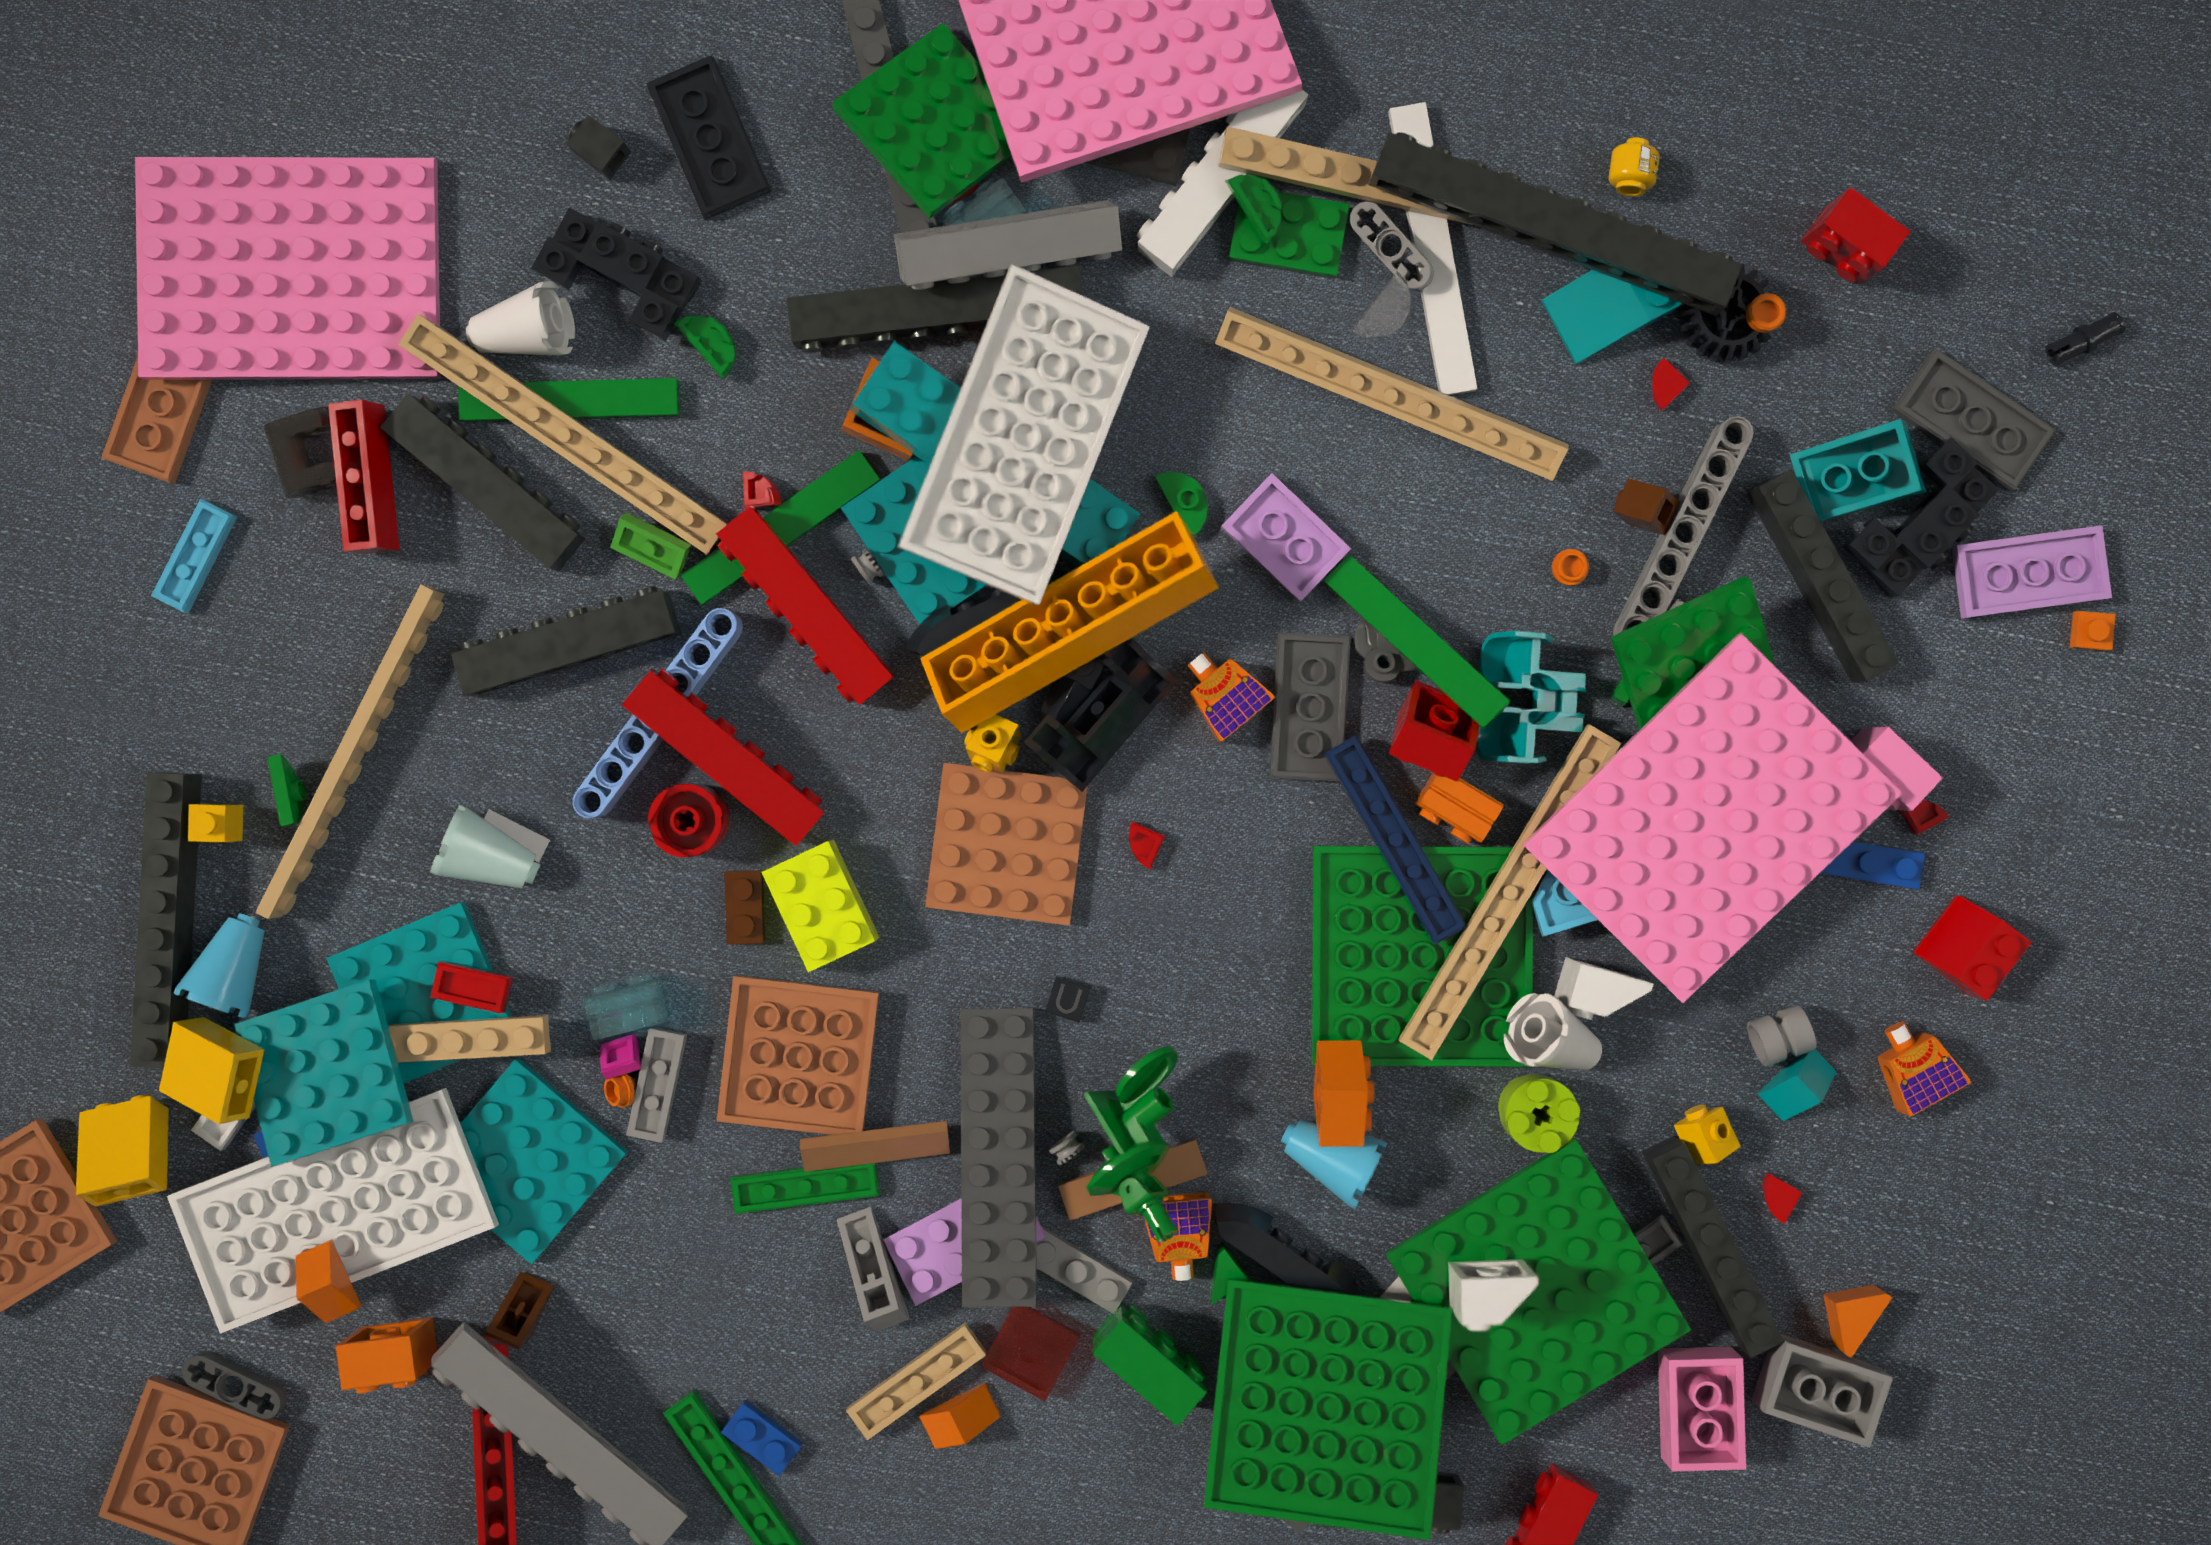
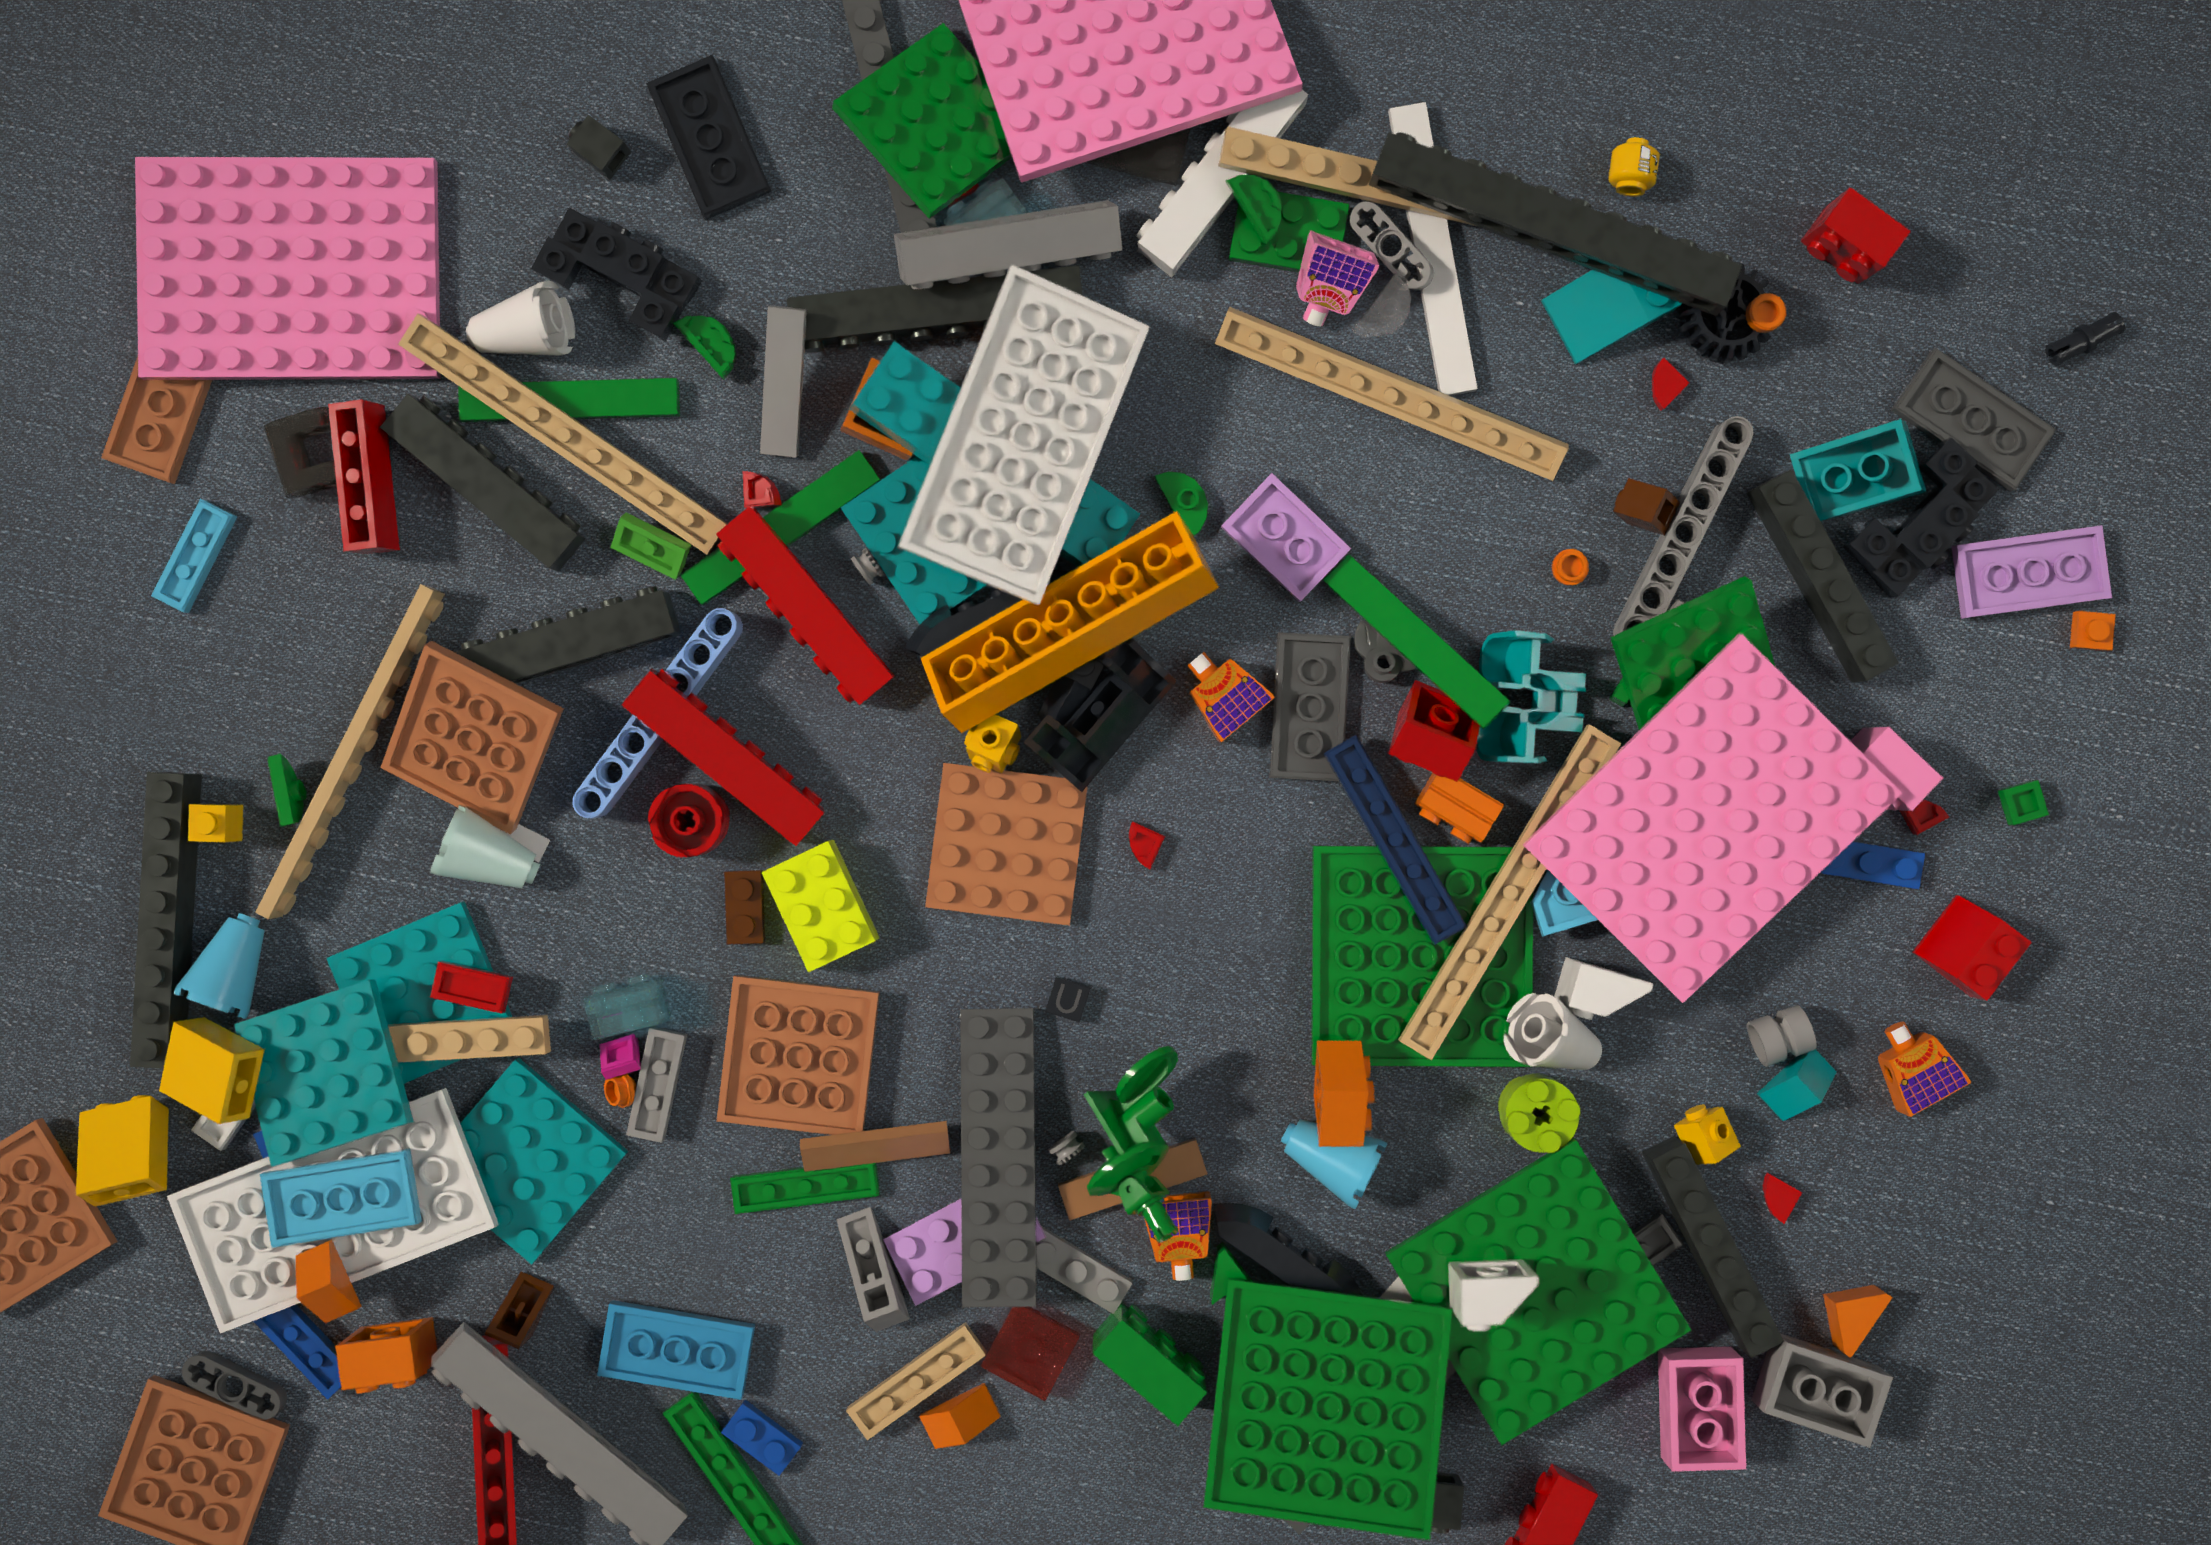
none -> blue plate [253,1305,341,1400]
none -> medium azure tile [260,1149,422,1248]
none -> nougat plate [381,641,564,834]
none -> dark azure plate [597,1300,755,1400]
none -> light grey tile [760,305,807,458]
none -> torso [1296,230,1379,326]
none -> green plate [1998,780,2049,825]

